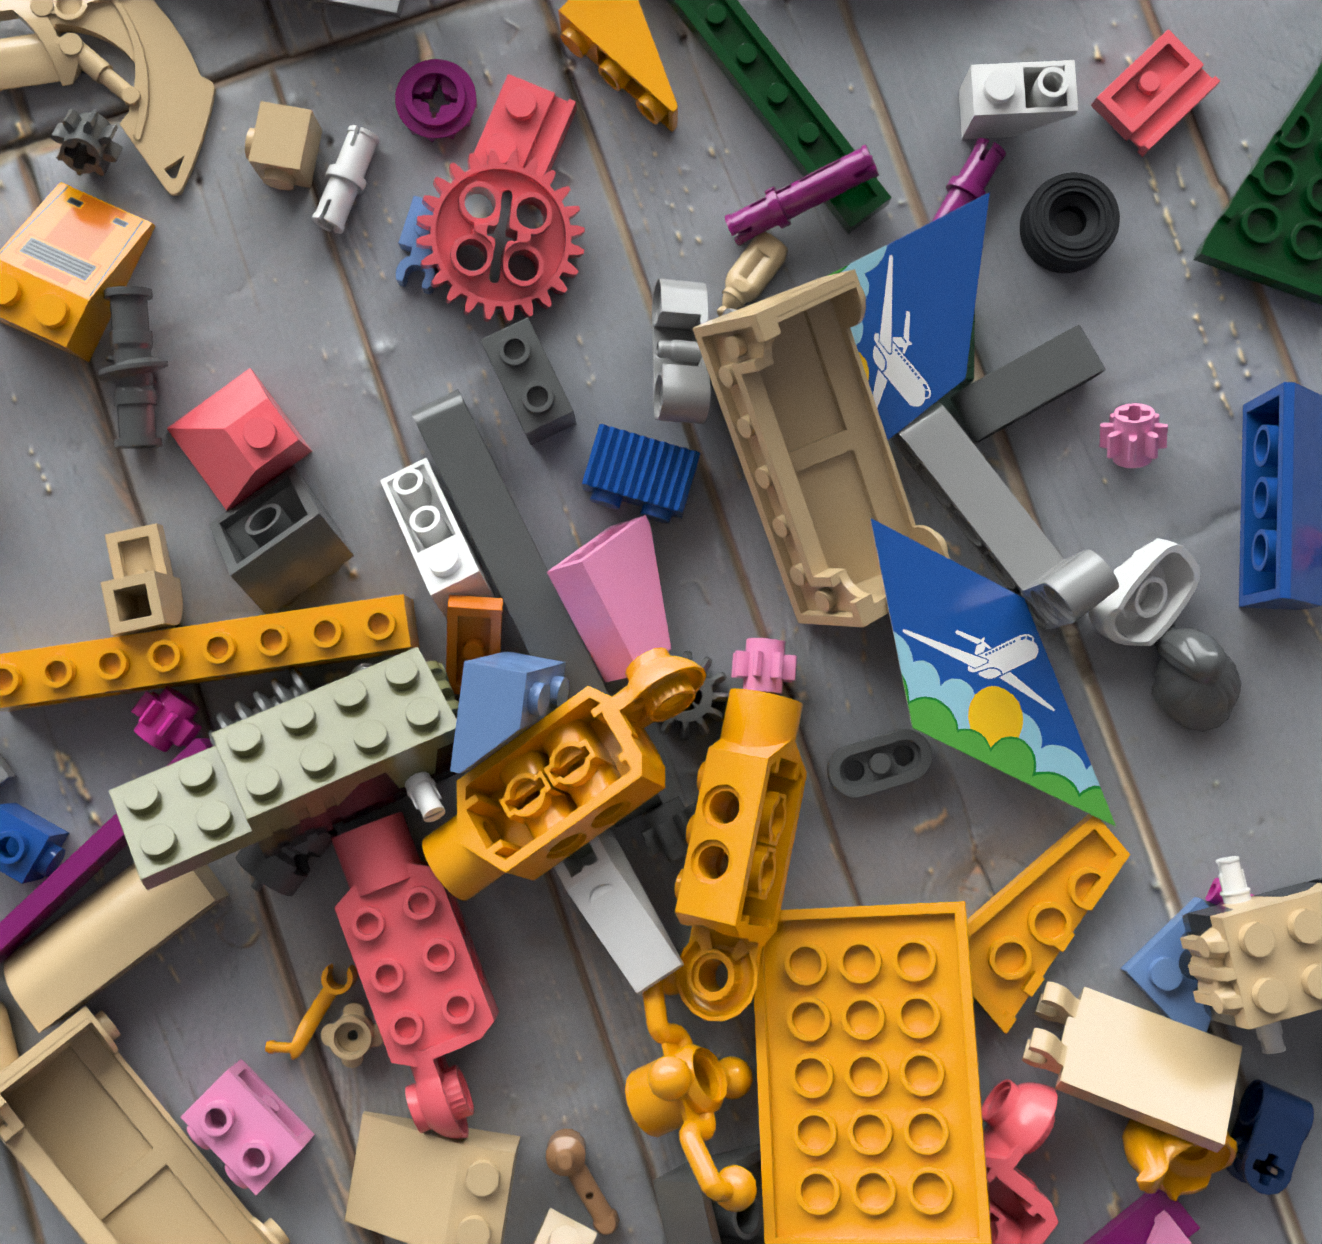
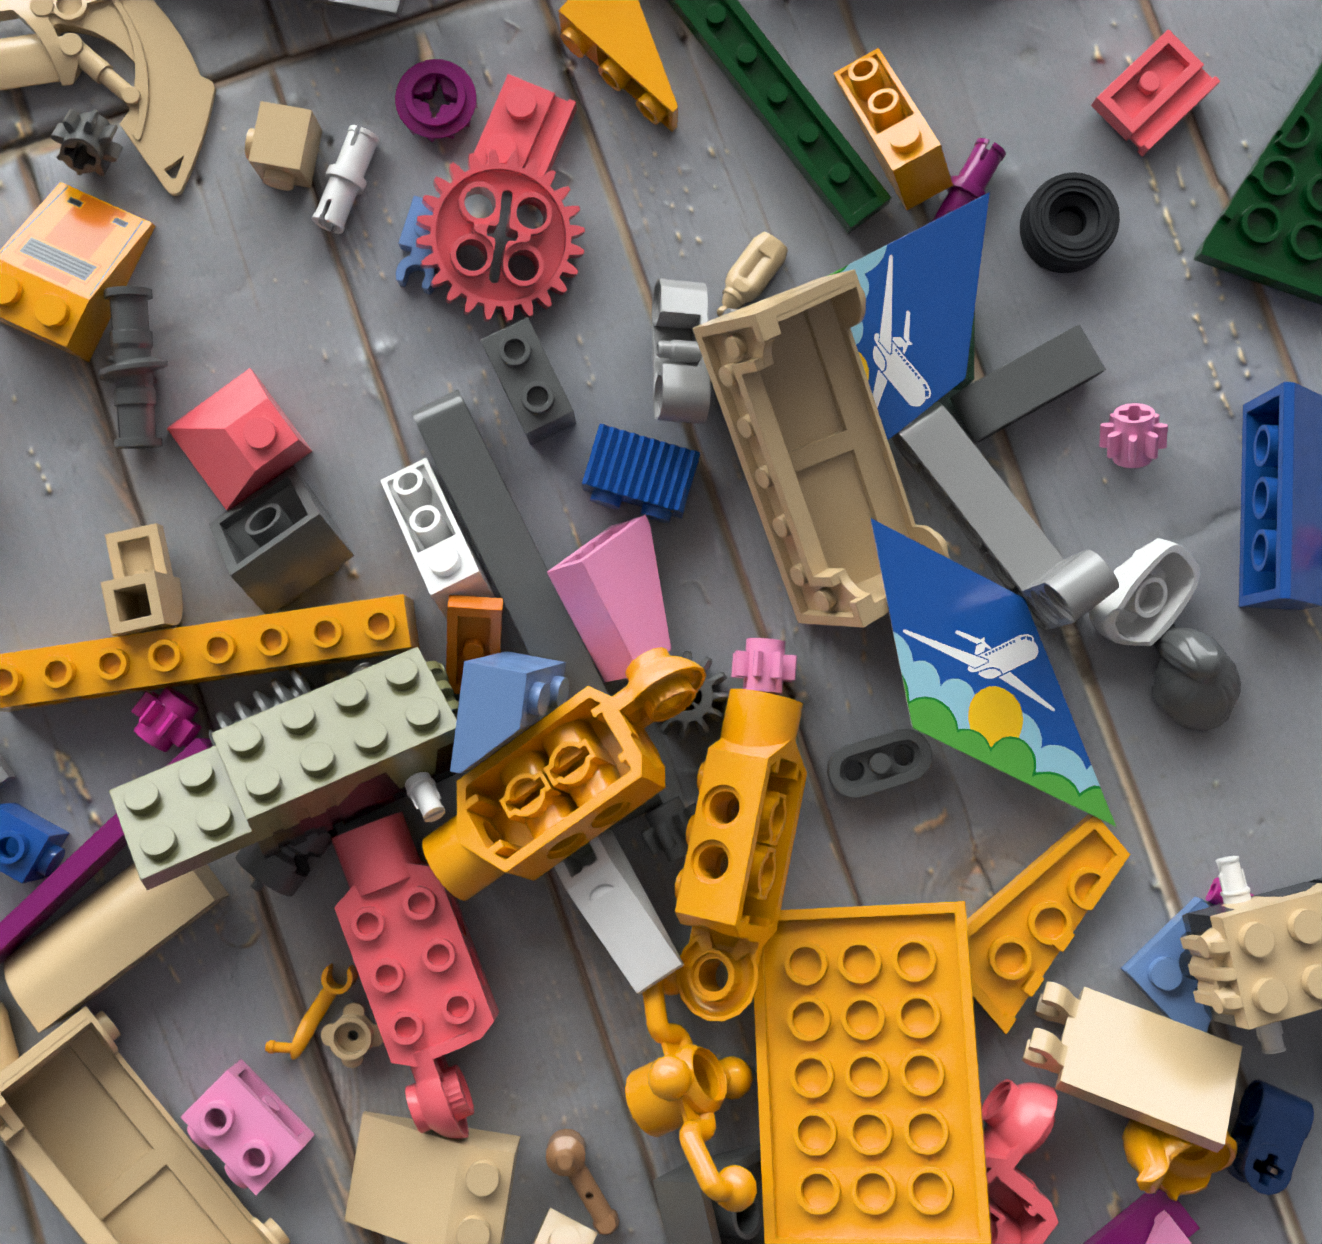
magenta pin [725,144,880,246] -> none
white slope [959,60,1078,139] -> none
none -> light orange slope [833,48,953,210]

